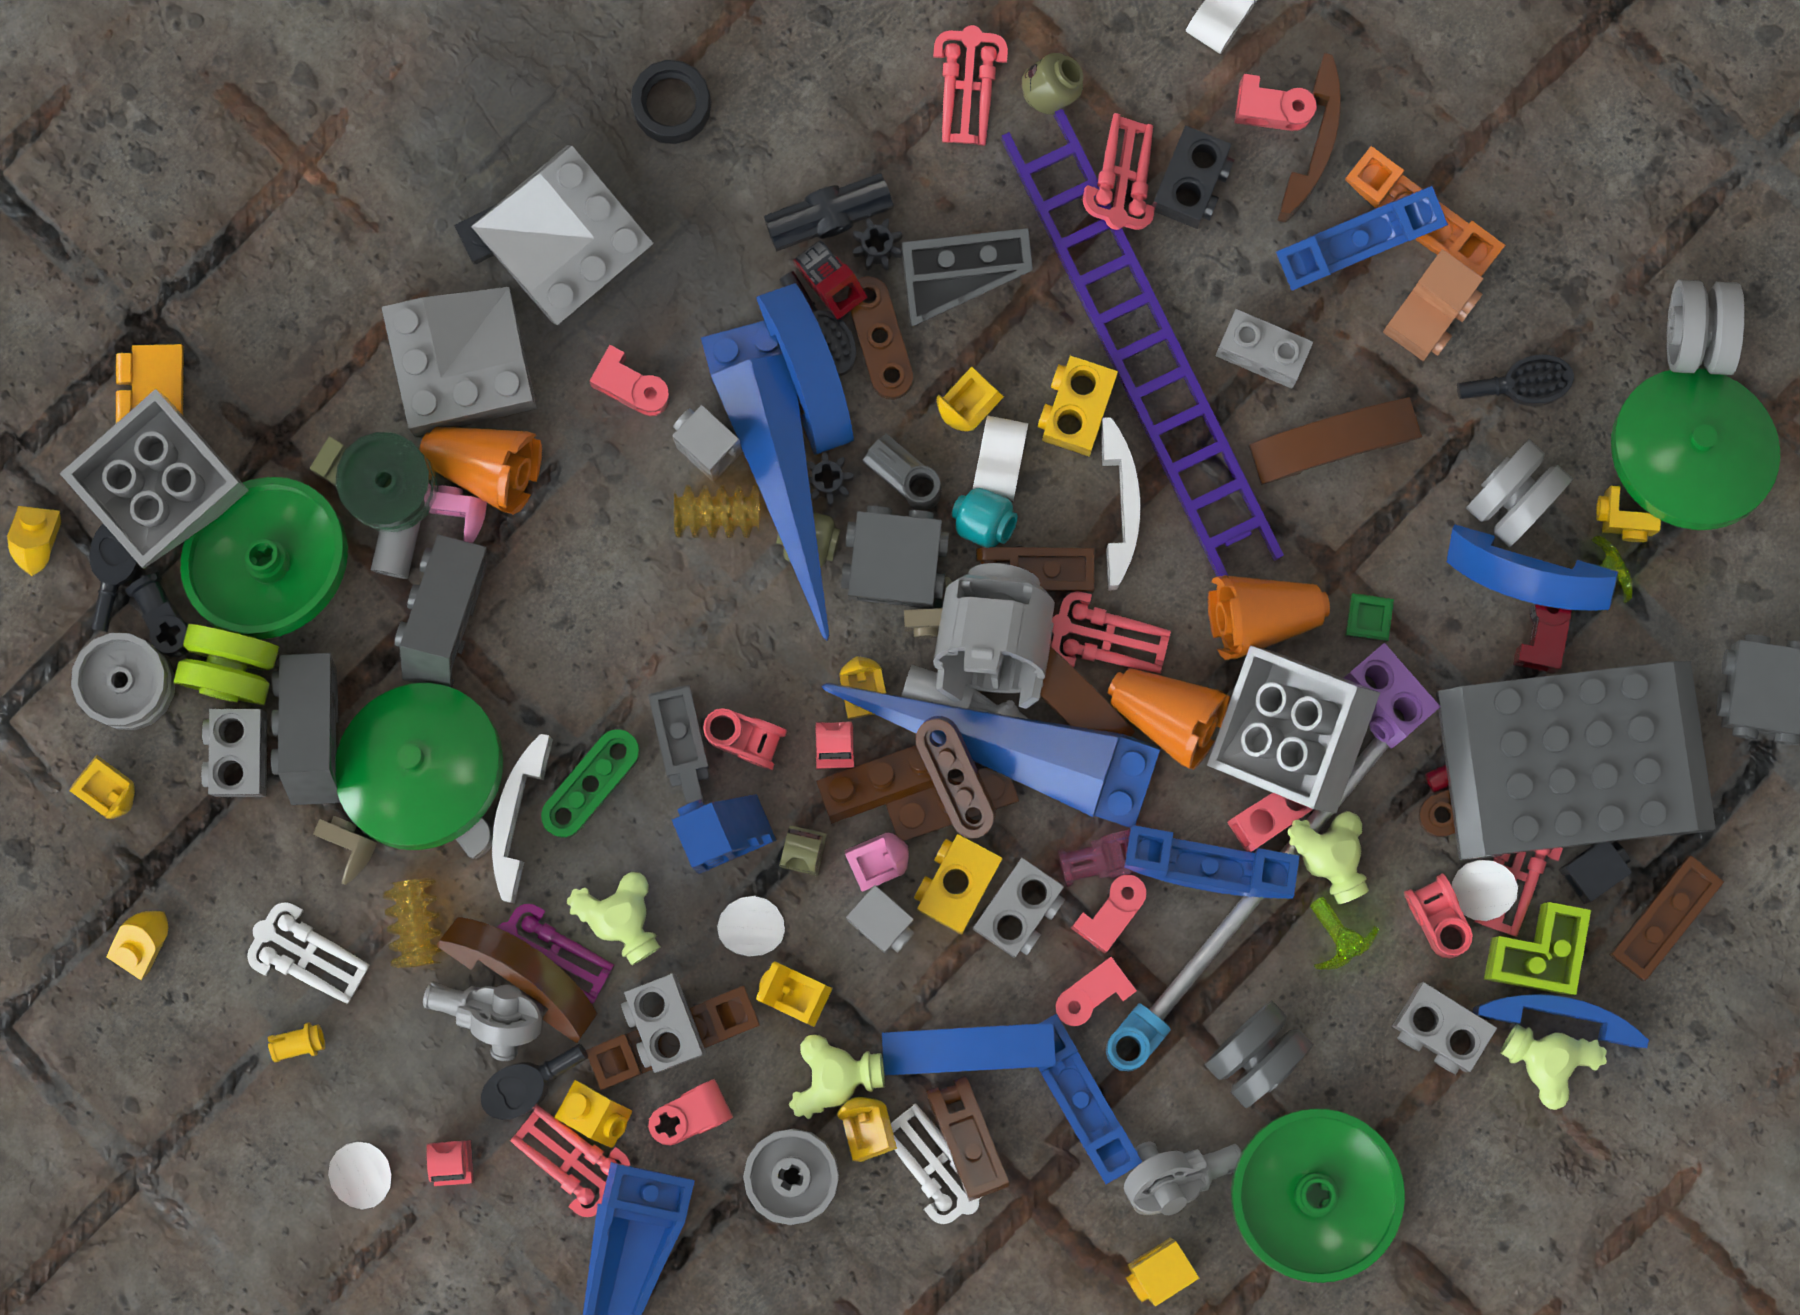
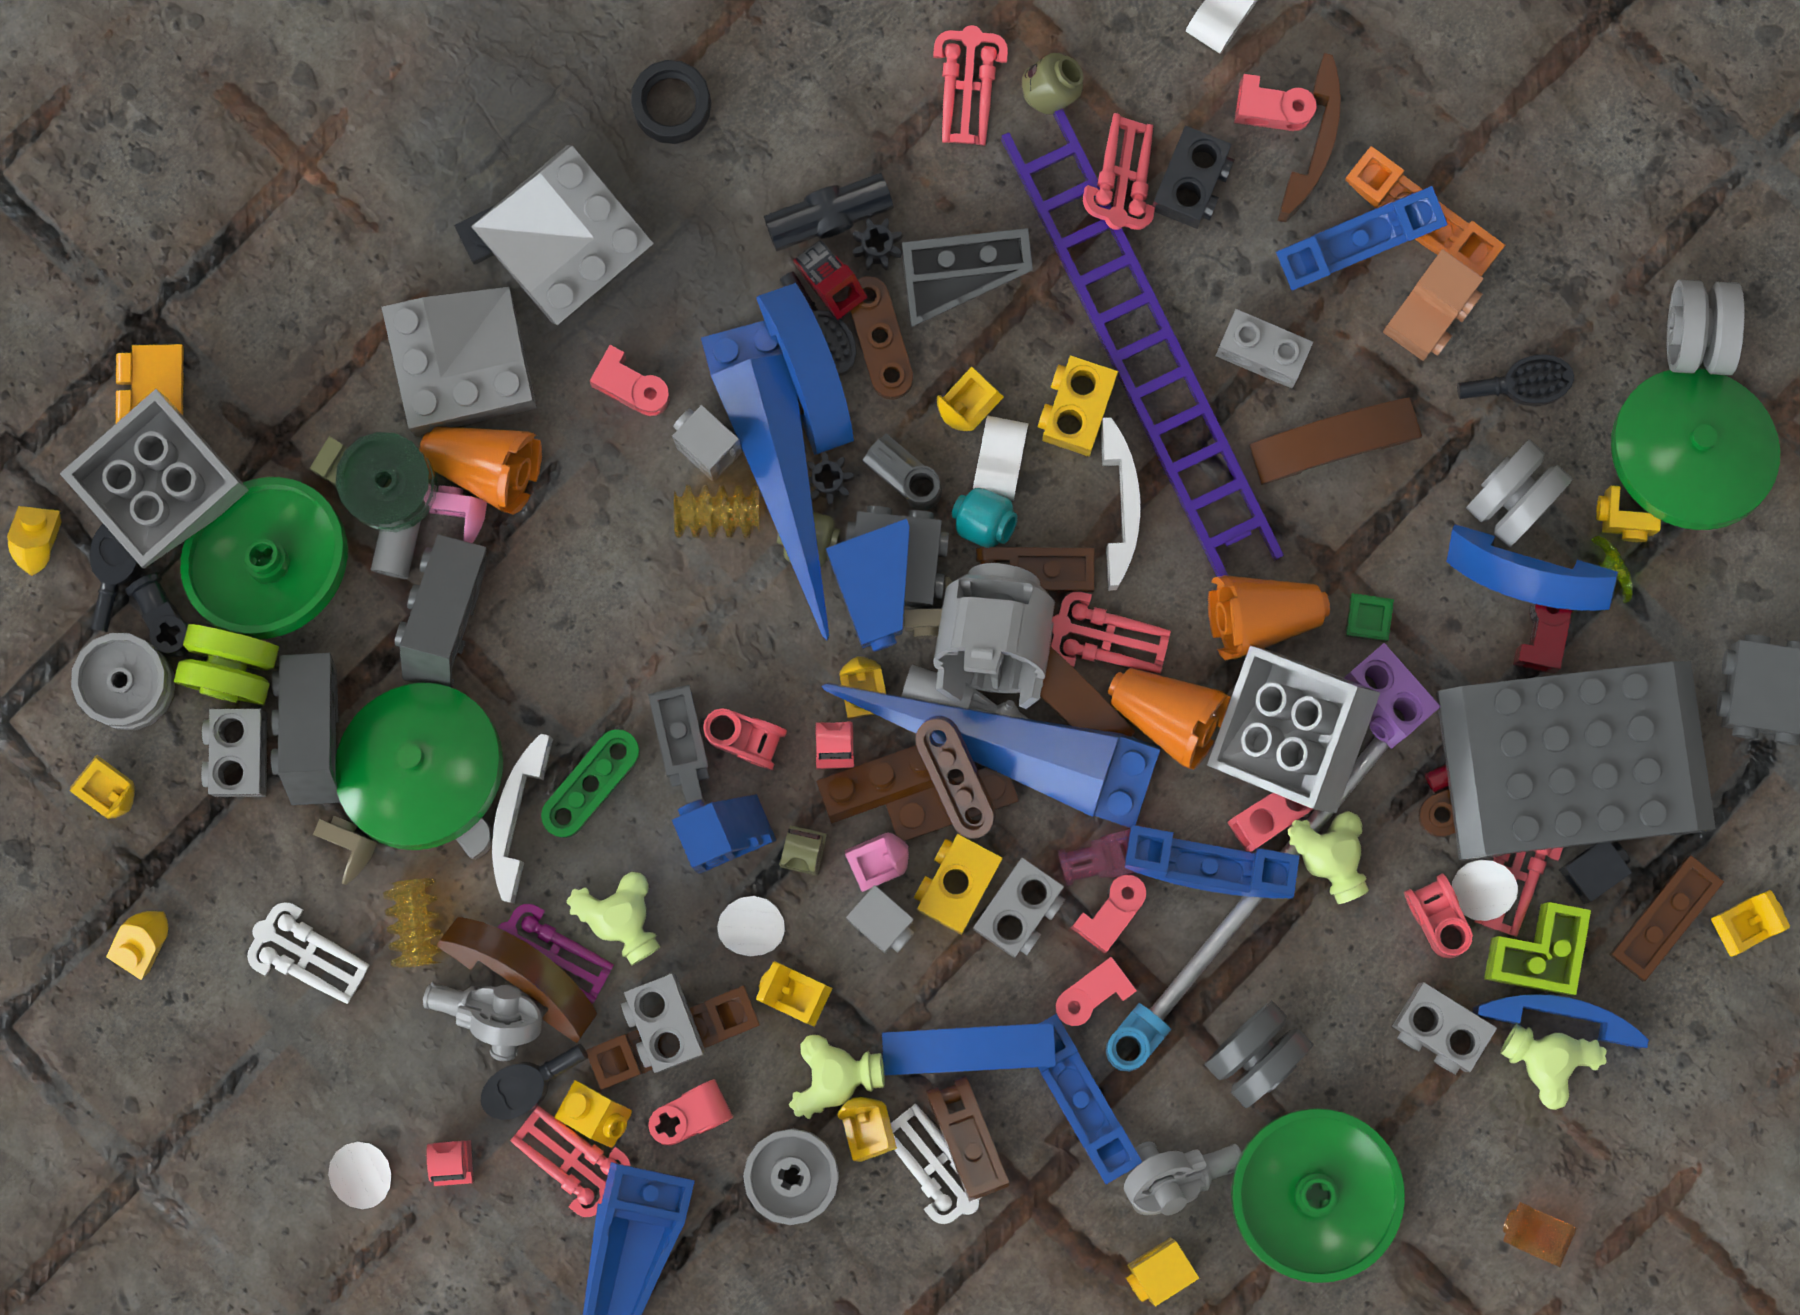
yellow pin [268,1023,325,1062] -> none
clear neon green plant [1310,897,1379,970] -> none
none -> blue slope [826,519,910,652]
none -> clear orange bracket [1503,1202,1577,1268]
none -> yellow bracket [1711,890,1790,957]

